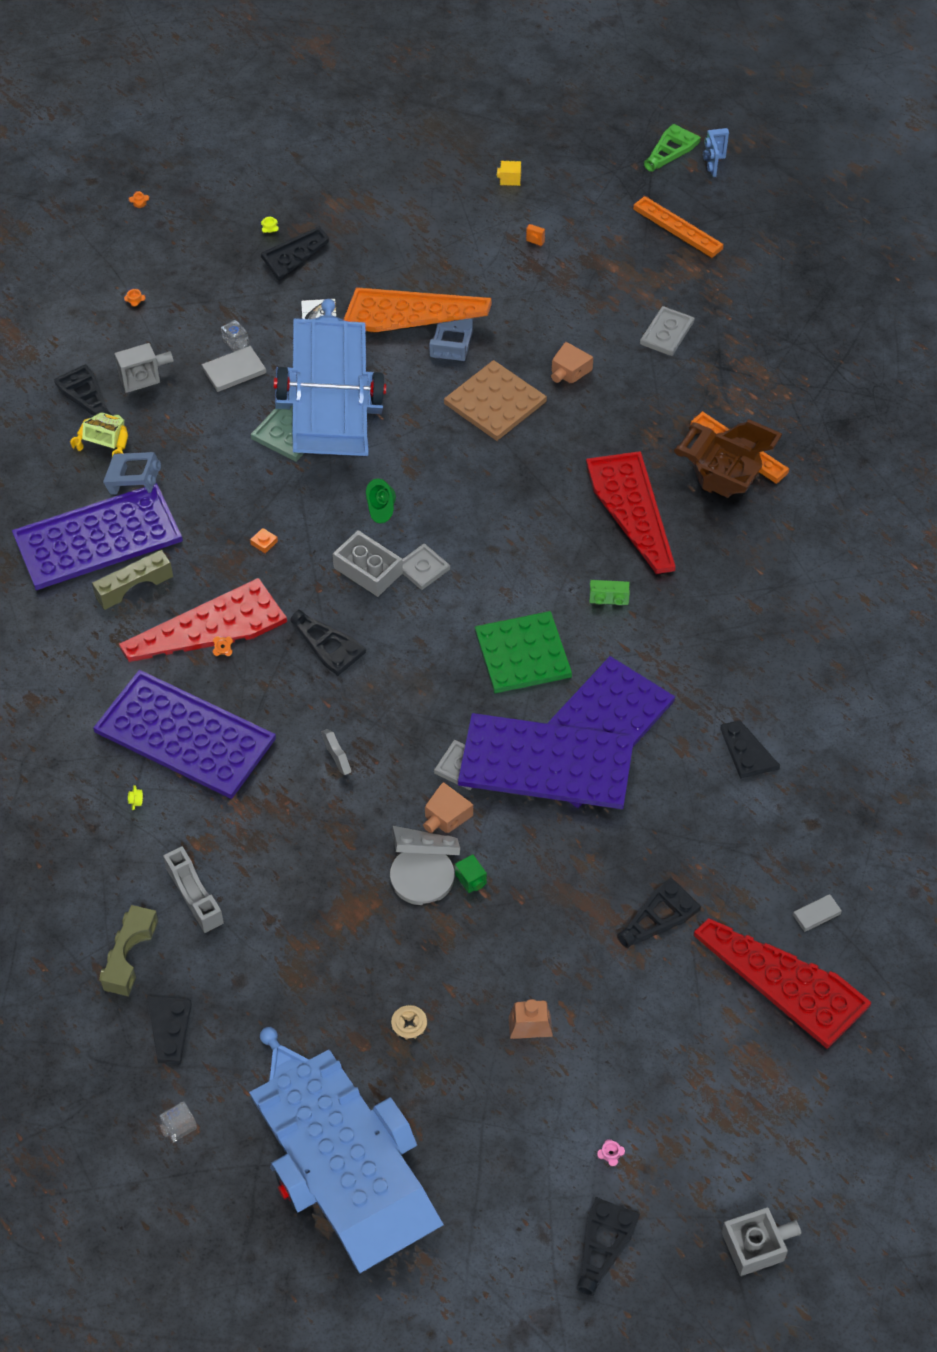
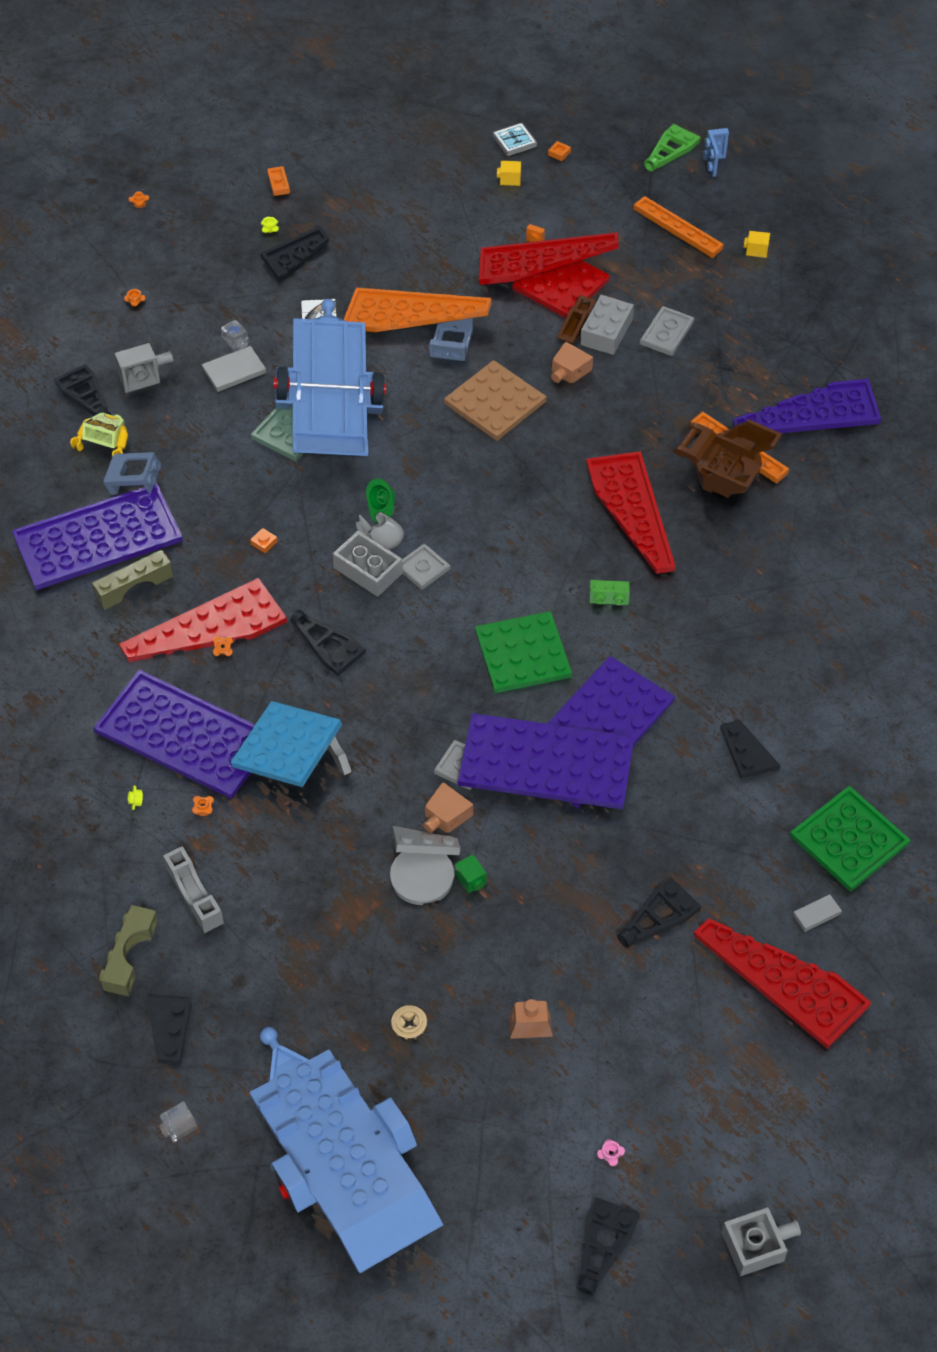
none -> orange plate [192,796,214,816]
none -> dark azure plate [231,701,342,787]
none -> orange plate [267,166,290,196]
none -> light grey helmet [356,512,404,550]
none -> red wing [479,232,619,285]
none -> tile [493,123,537,156]
none -> red plate [513,260,610,318]
none -> orange plate [548,141,571,161]
none -> reddish brown slope [557,295,596,344]
none -> light grey brick [580,295,634,355]
none -> dark purple wing [732,379,881,433]
none -> yellow brick [744,231,770,258]
none -> green plate [790,786,911,892]

